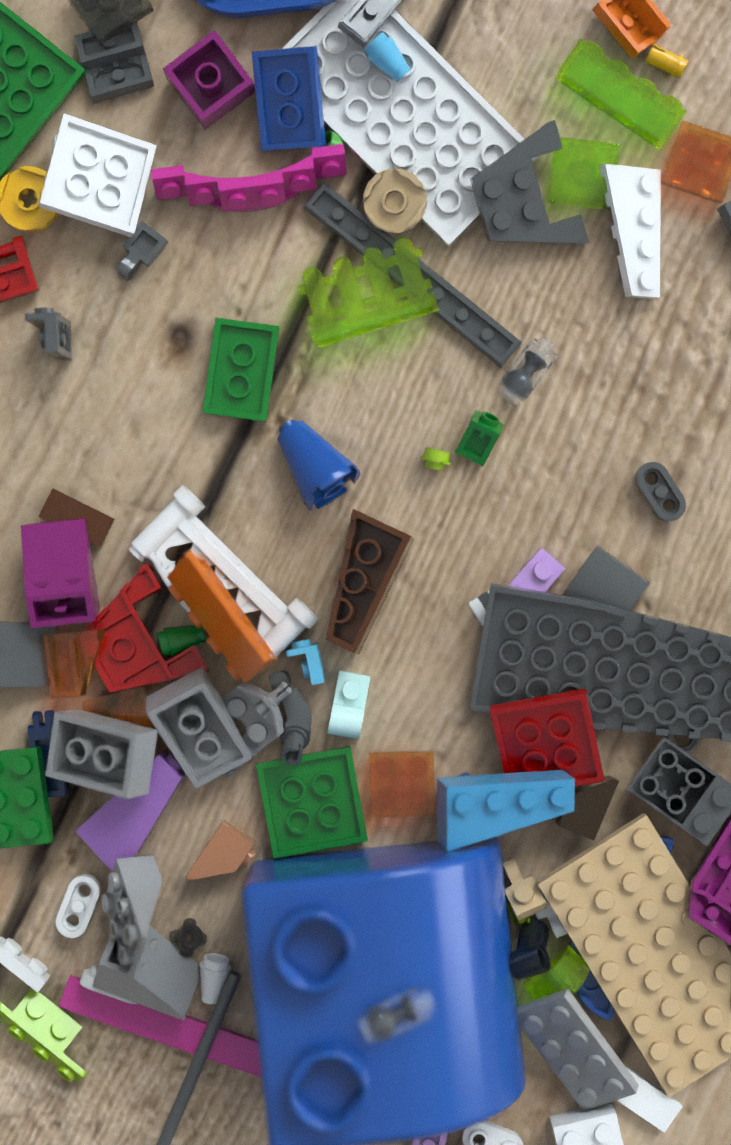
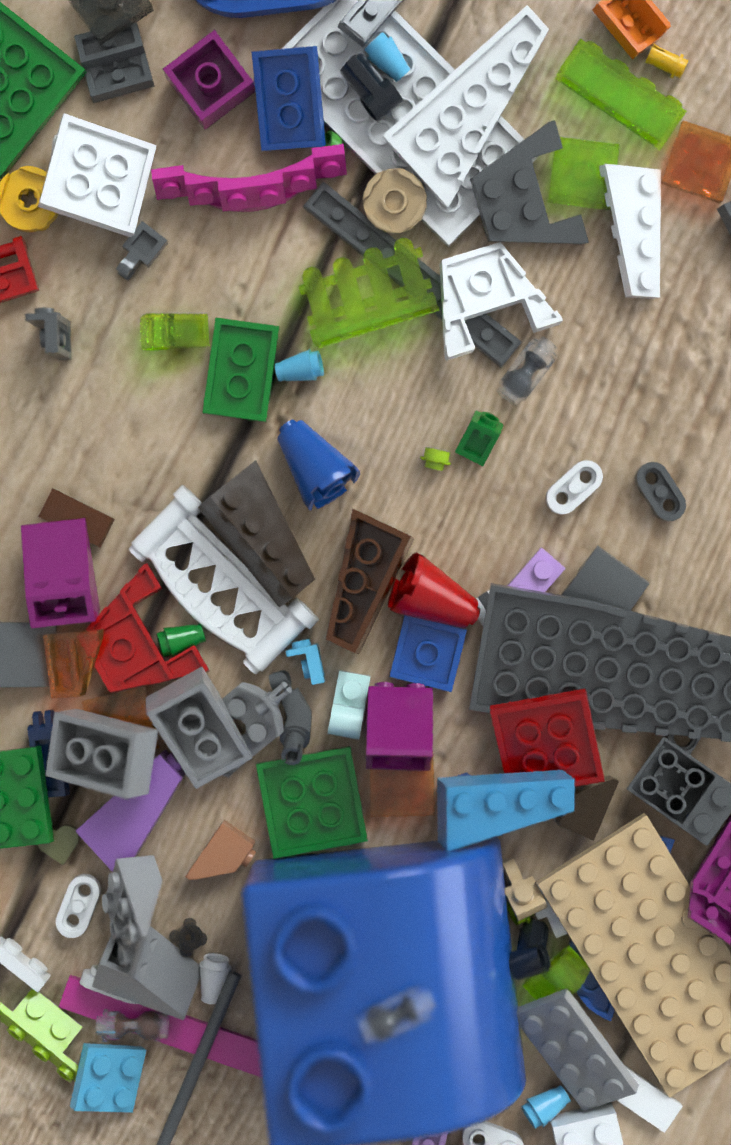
orange slope [167,550,278,683] -> none
none -> olive tile [38,824,80,865]
none -> medium azure plate [70,1043,146,1113]
none -> clear piece [96,1009,169,1042]
none -> clear neon green plate [140,313,210,351]
none -> dark brown wedge [198,460,315,607]
none -> medium azure cone [275,349,324,382]
none -> black piece [340,52,403,122]
none -> magenta slope [366,682,433,771]
none -> white wing [383,5,549,210]
none -> red cone [387,553,481,628]
none -> blue plate [389,615,467,692]
none -> white wing [439,242,563,361]
none -> medium azure cone [521,1085,571,1129]
none -> white plate [546,460,603,514]

